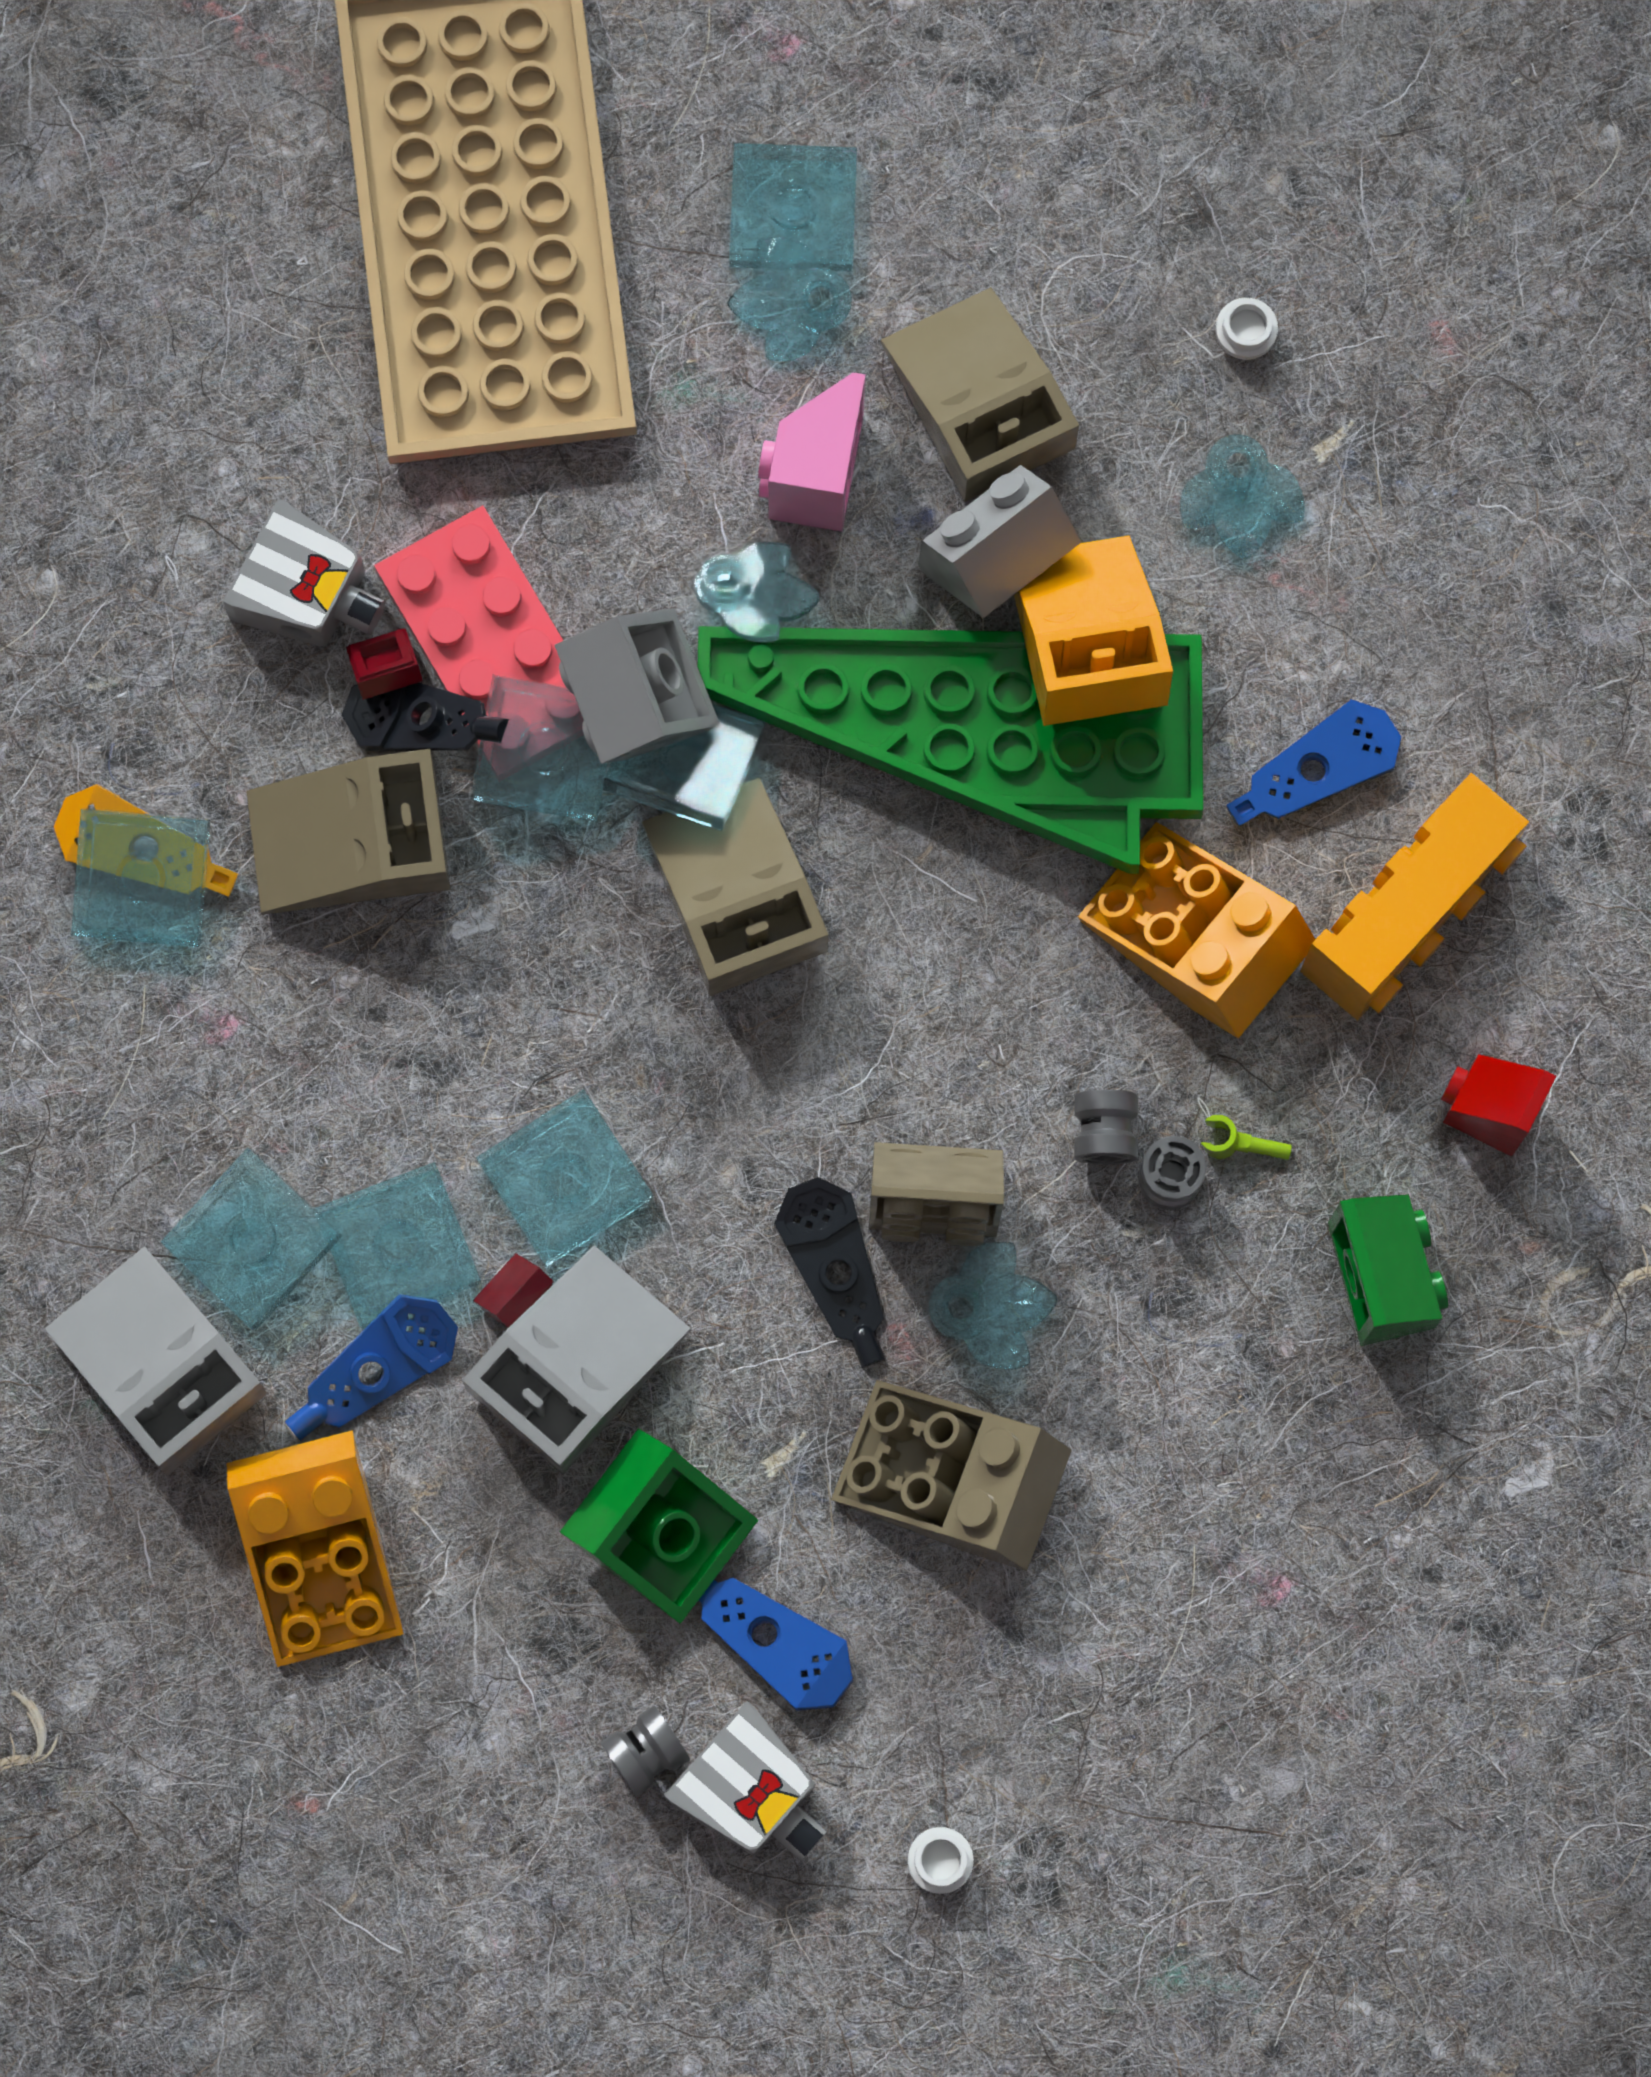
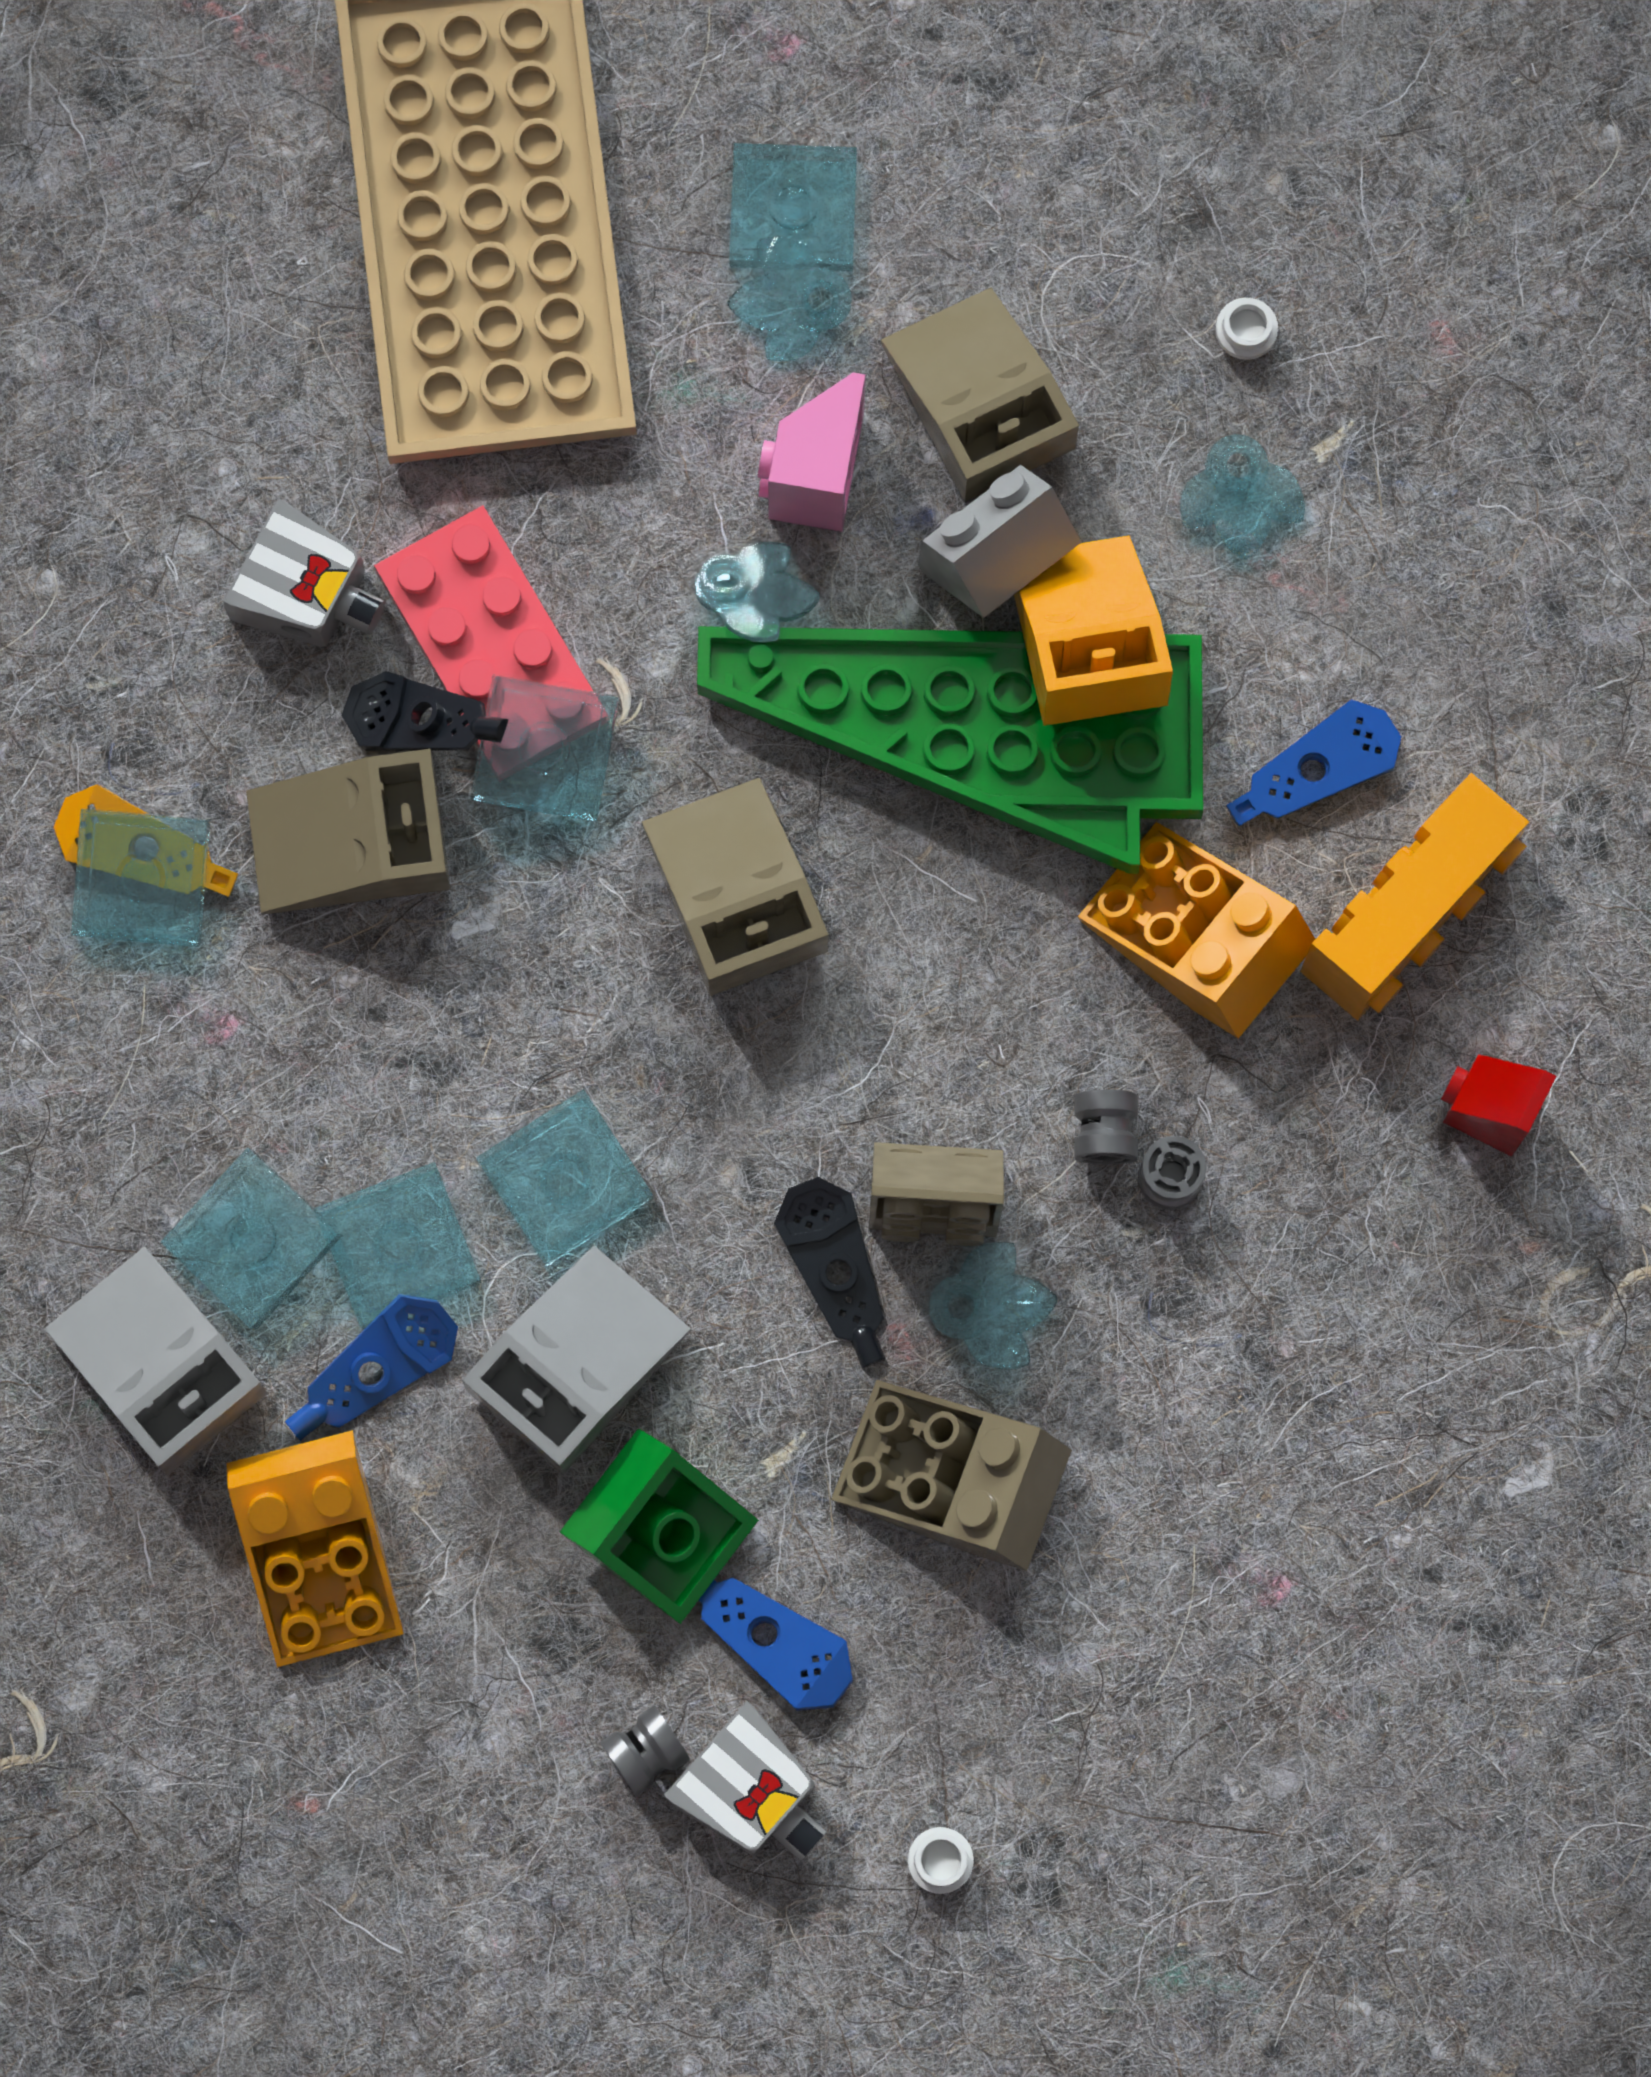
dark red tile [346,628,423,700] -> none
dark red tile [472,1253,554,1328] -> none
light grey slope [555,608,720,764] -> none
clear light blue tile [603,704,766,831] -> none
lime hand [1201,1115,1292,1160] -> none
green slope [1328,1194,1448,1346] -> none

